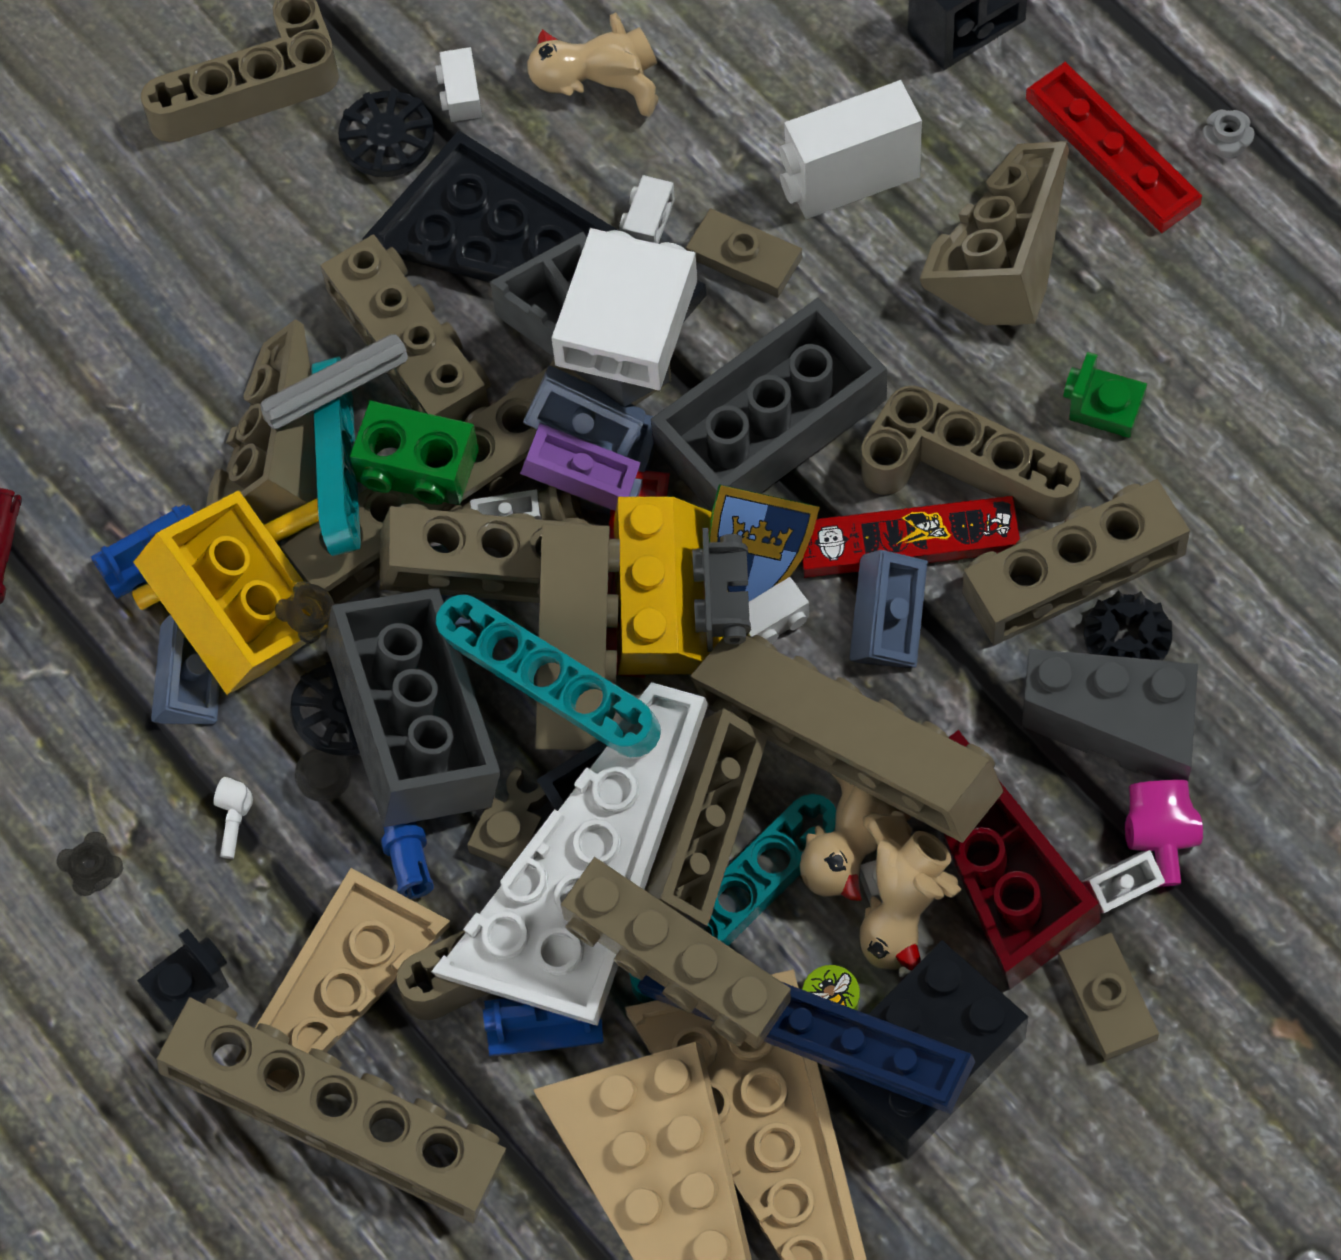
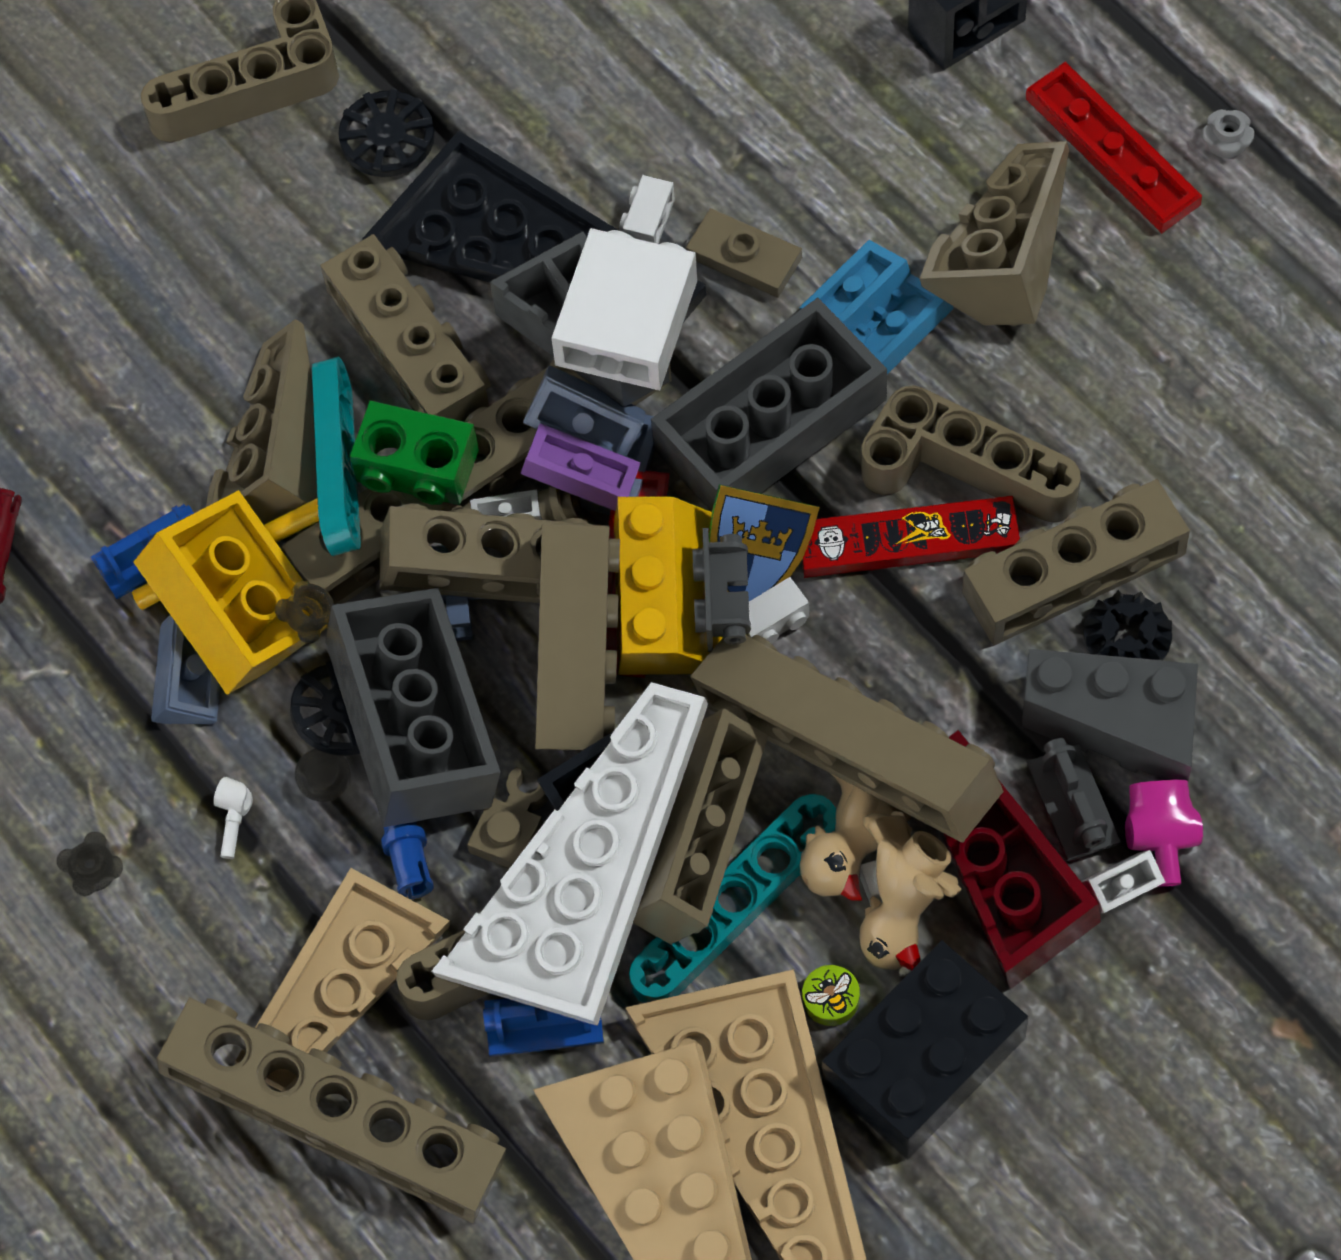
black bracket [137,928,229,1027] -> none
light grey axle [260,334,408,429] -> none
white piece [435,47,482,122] -> none
teal beam [436,594,661,758] -> none
tan animal [527,12,658,117] -> none
dark tan brick [560,856,791,1049] -> none
dark blue tile [637,975,975,1114] -> none
white brick [779,80,922,219] -> none
sand blue slope [850,550,928,668] -> none
dark tan plate [1058,932,1159,1061] -> none
green bracket [1063,352,1148,438] -> none
none -> dark azure slope [799,240,954,374]
none -> dark grey hinge [1027,738,1121,862]

